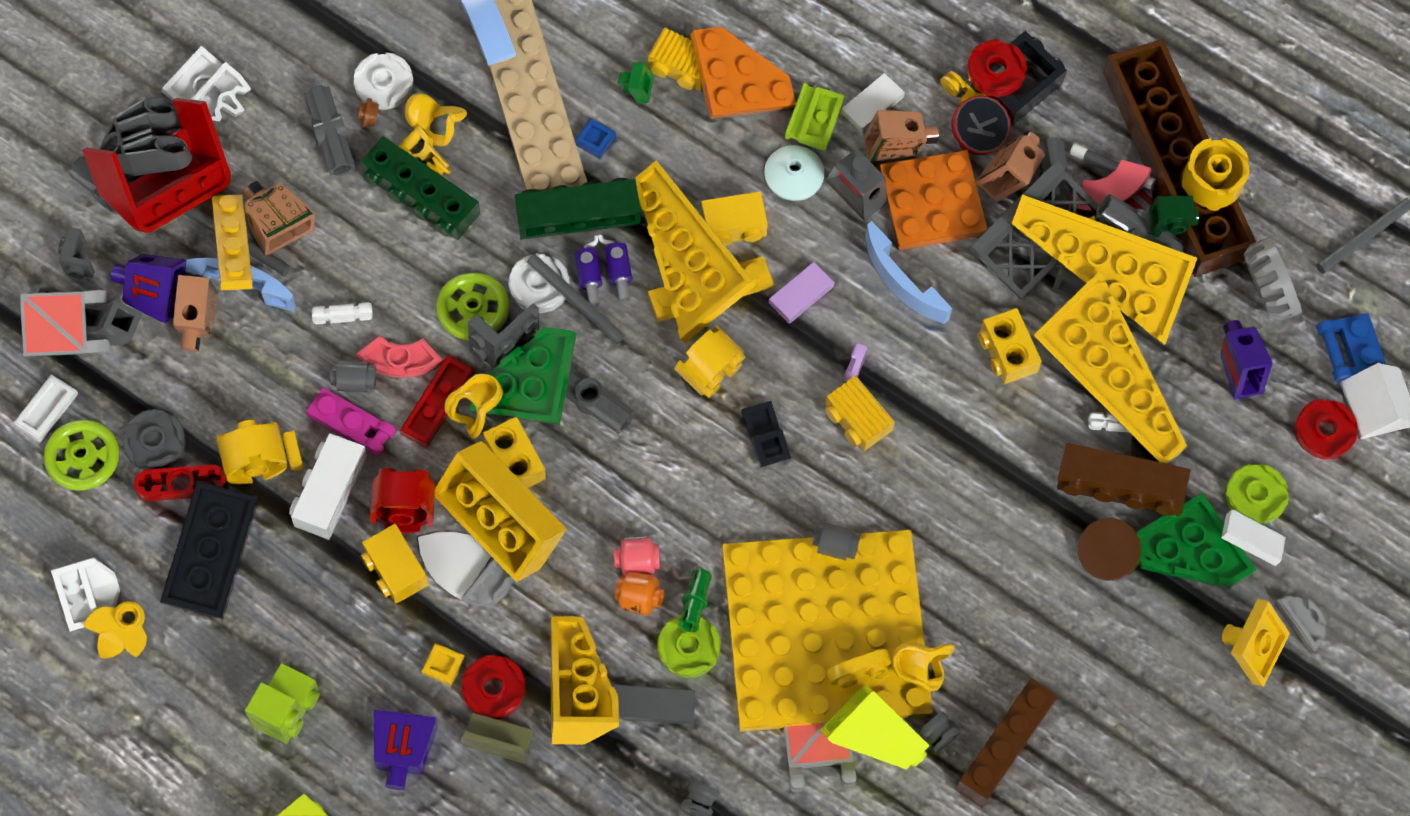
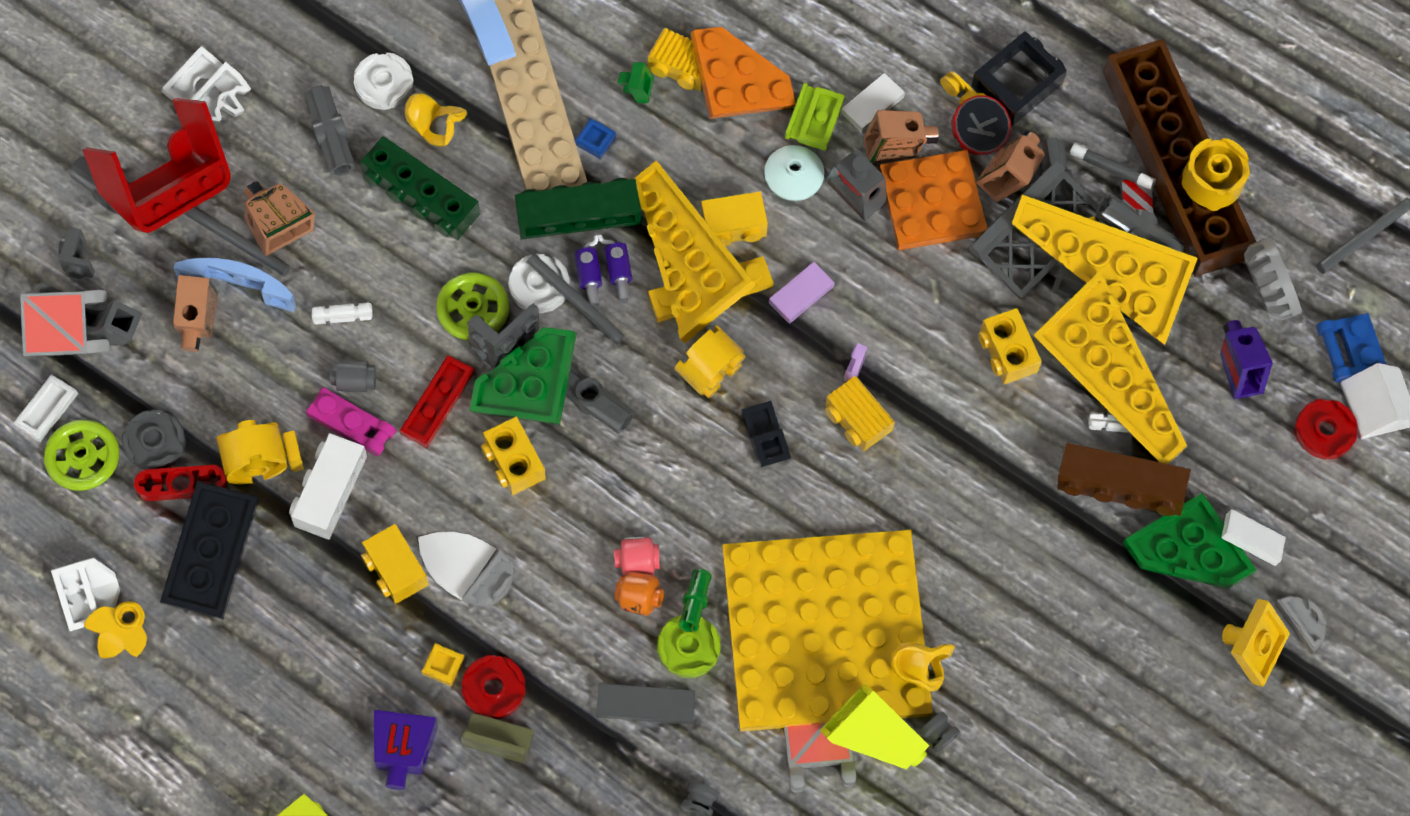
dark grey connector [99,97,192,176] -> none
dark purple torso [111,254,187,323] -> none
yellow plate [212,194,252,291] -> none
lime brick [245,663,320,745] -> none
coral tile [356,335,443,378] -> none
dark orange plate [357,97,379,128] -> none
red brick [370,468,436,534] -> none
yellow piece [398,125,452,178] -> none
yellow brick [435,441,567,583] -> none
yellow piece [444,374,503,439] -> none
yellow wedge [551,616,619,745] -> none
dark grey brick [812,522,861,561] -> none
yellow plate [827,649,891,688] -> none
light blue slope [865,221,952,324] -> none
reddish brown brick [956,678,1058,809] -> none
red tile [966,39,1027,97] -> none
coral tile [1076,160,1152,213] -> none
reddish brown tile [1078,518,1142,581] -> none
dark green brick [1148,196,1199,237] -> none
lime tile [1225,464,1289,525] -> none

